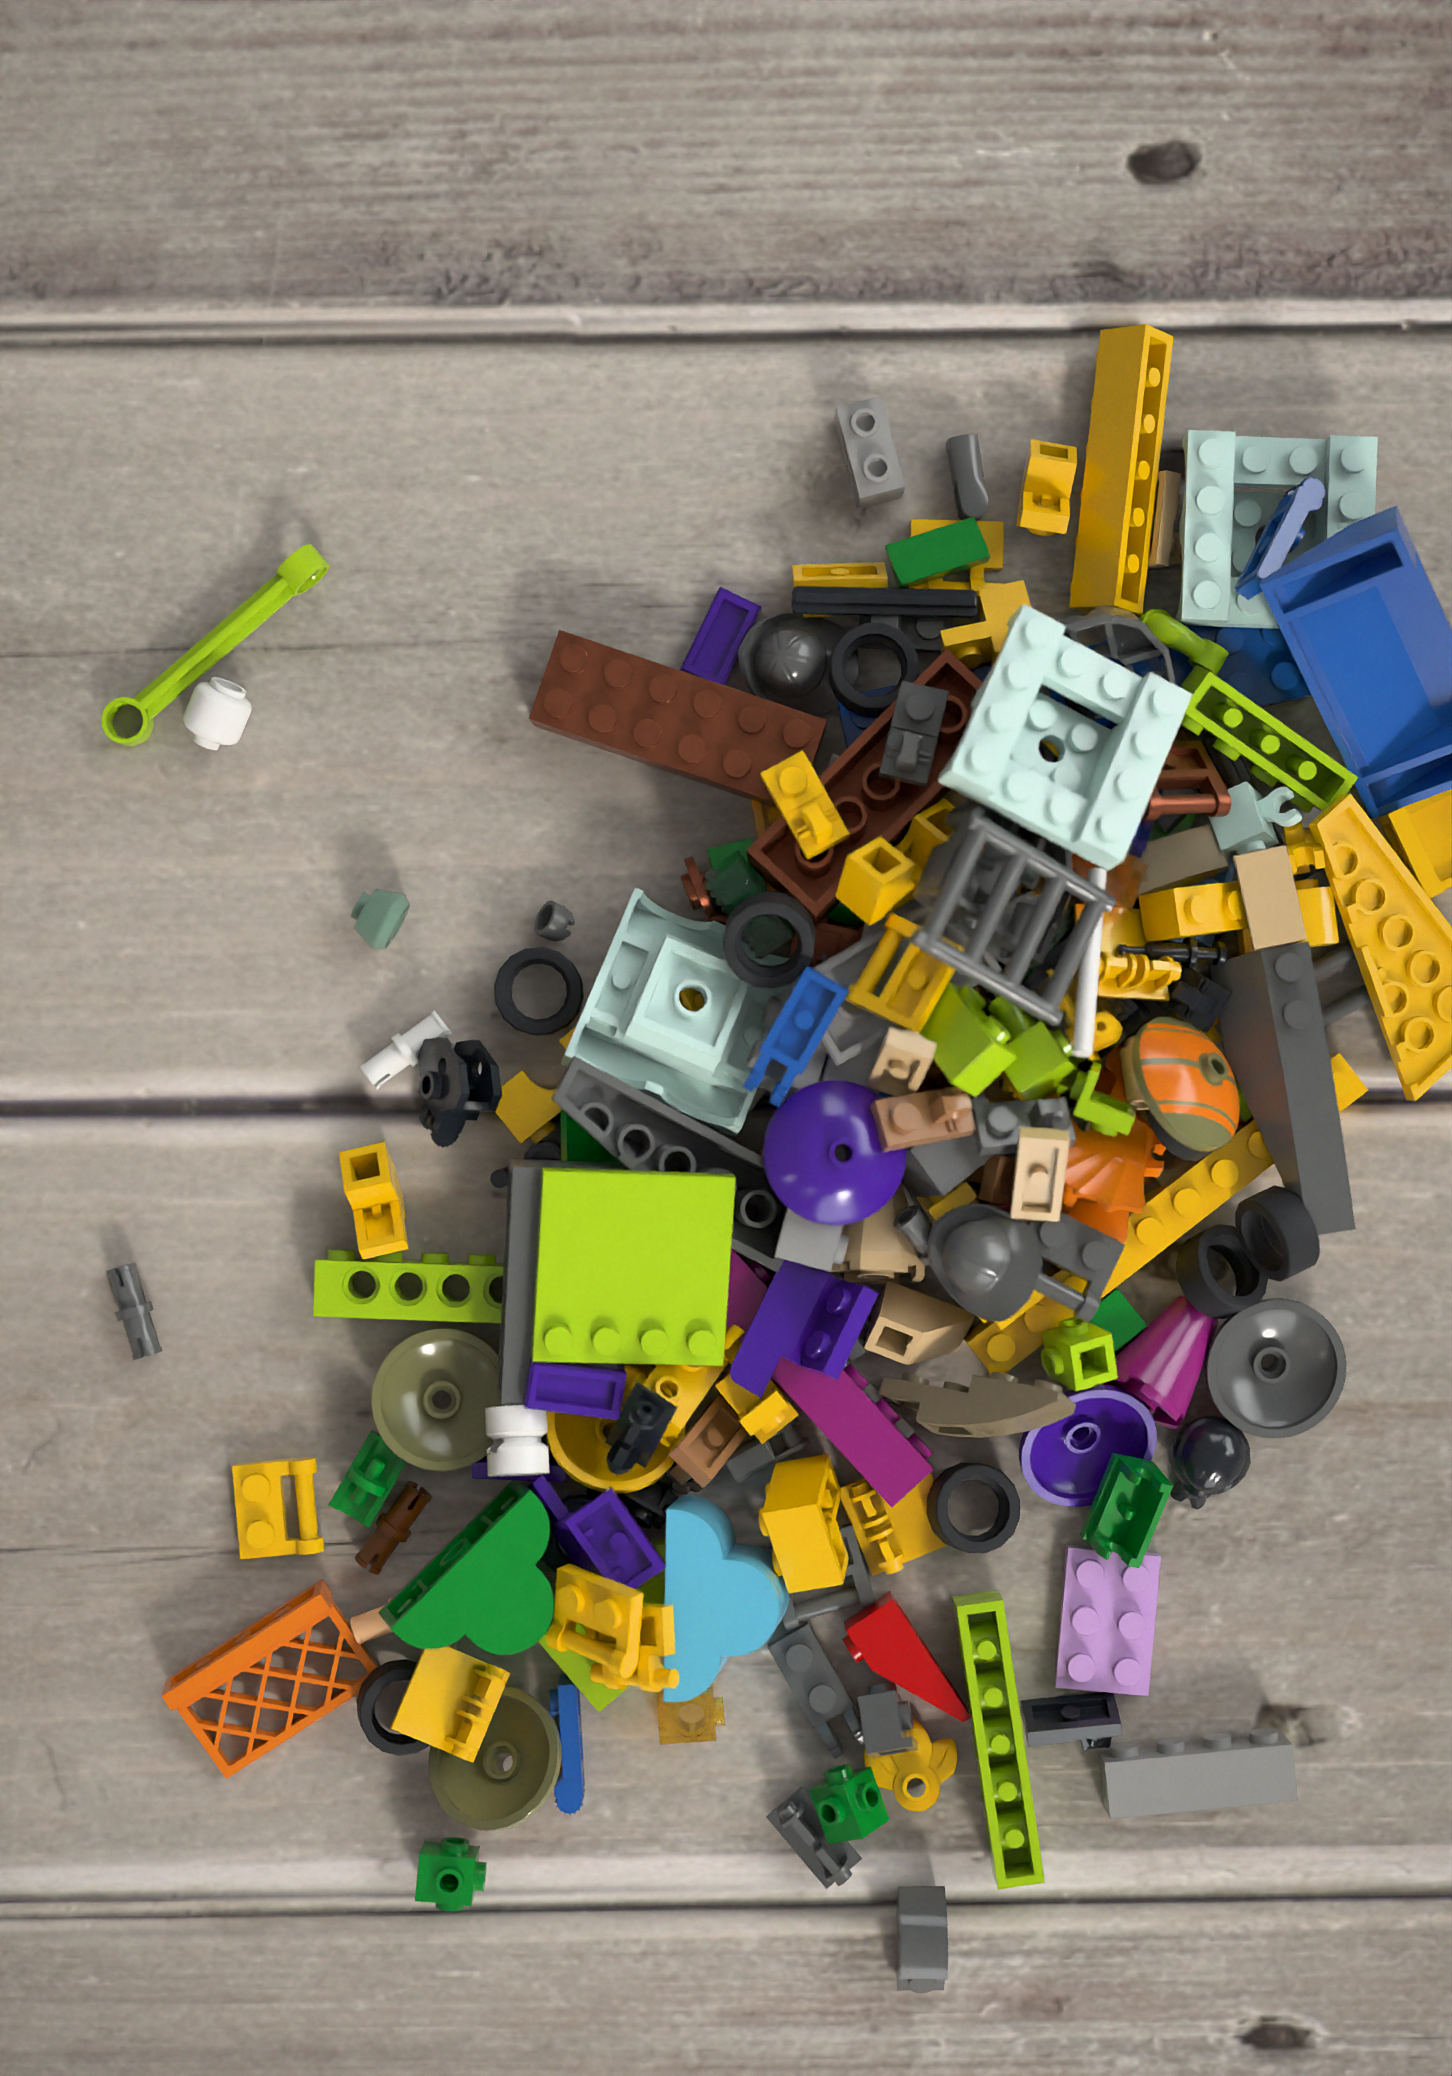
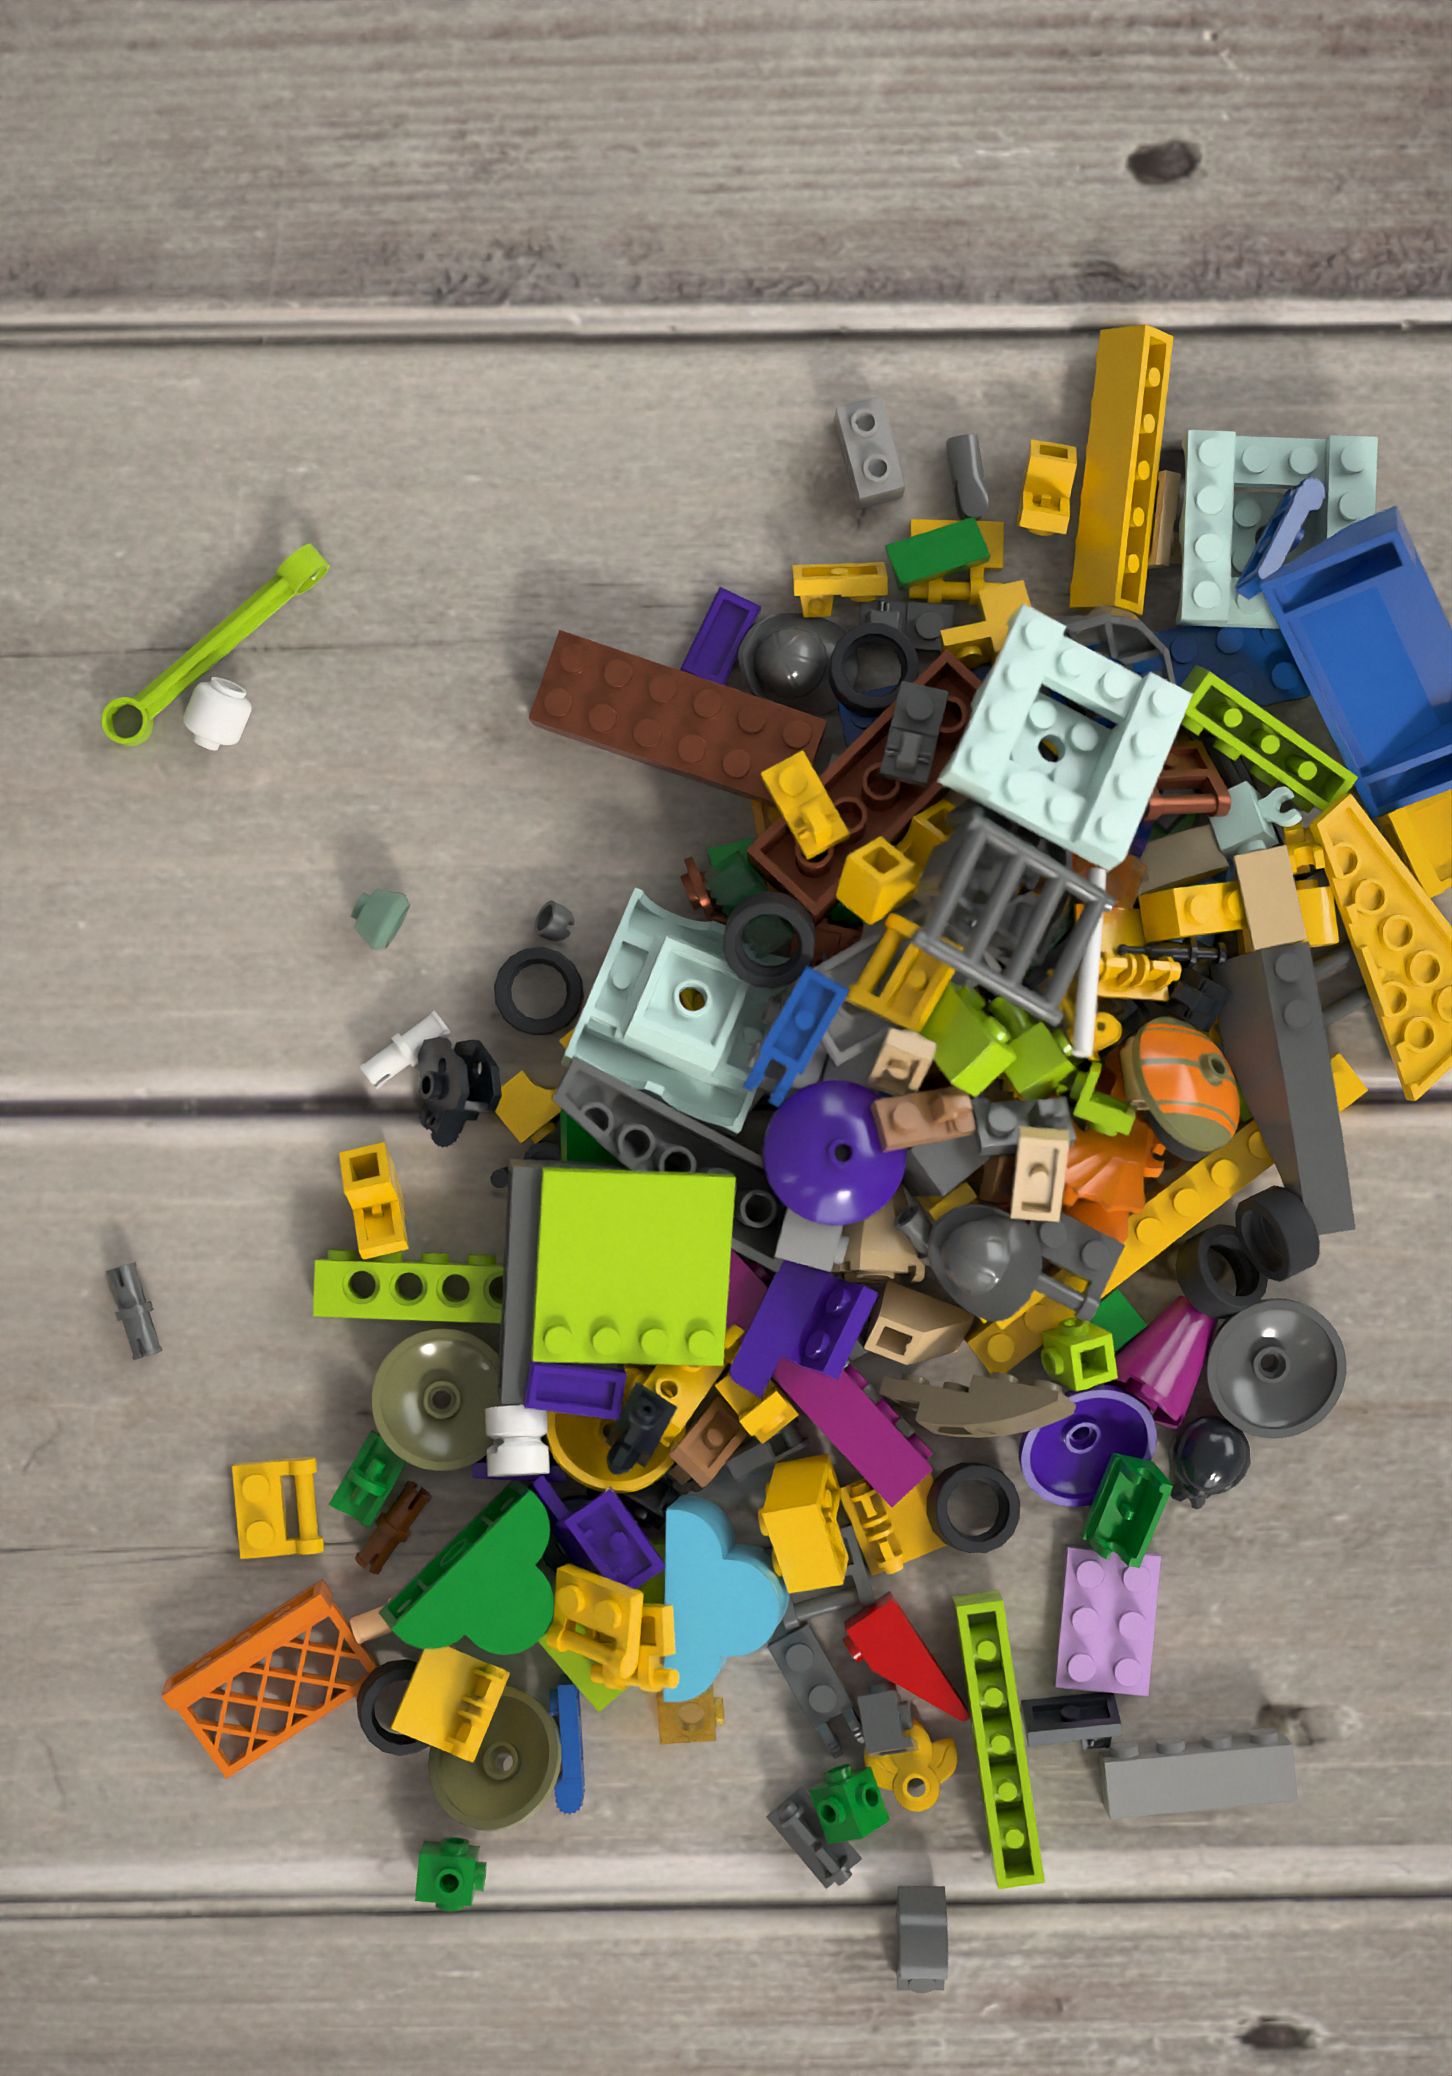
black axle [791,586,978,618] -> none
lime piece [1136,608,1229,676] -> none

